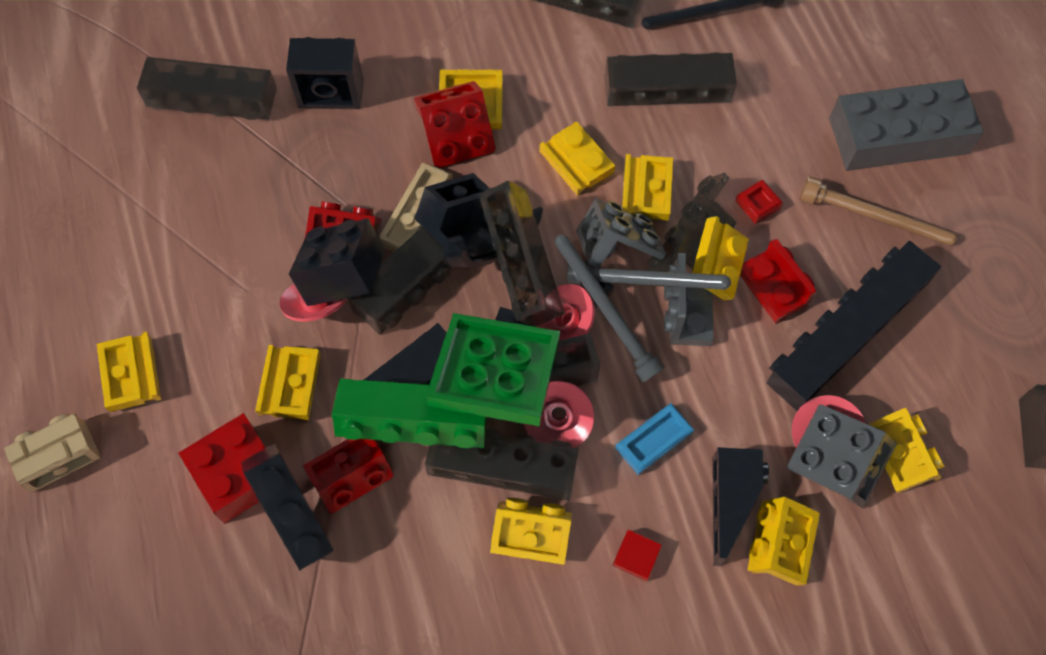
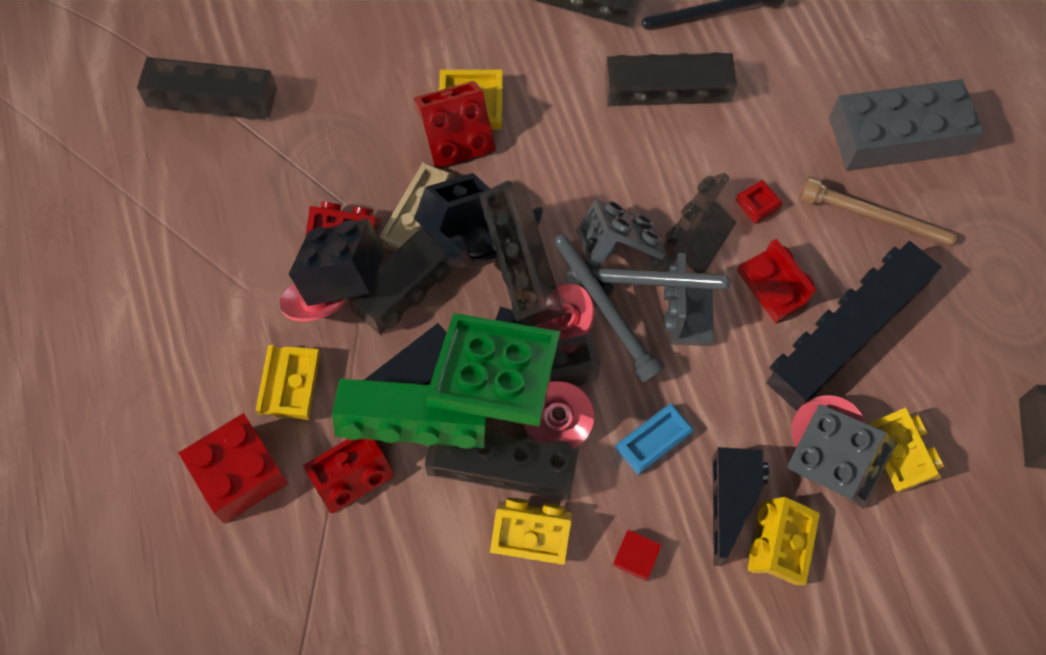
tan brick [4,413,101,493] -> none
yellow plate [96,331,161,412] -> none
black brick [241,444,334,571] -> none
black brick [286,37,363,109] -> none
yellow plate [539,121,616,196] -> none
yellow plate [622,154,673,221] -> none
yellow plate [692,216,749,301] -> none

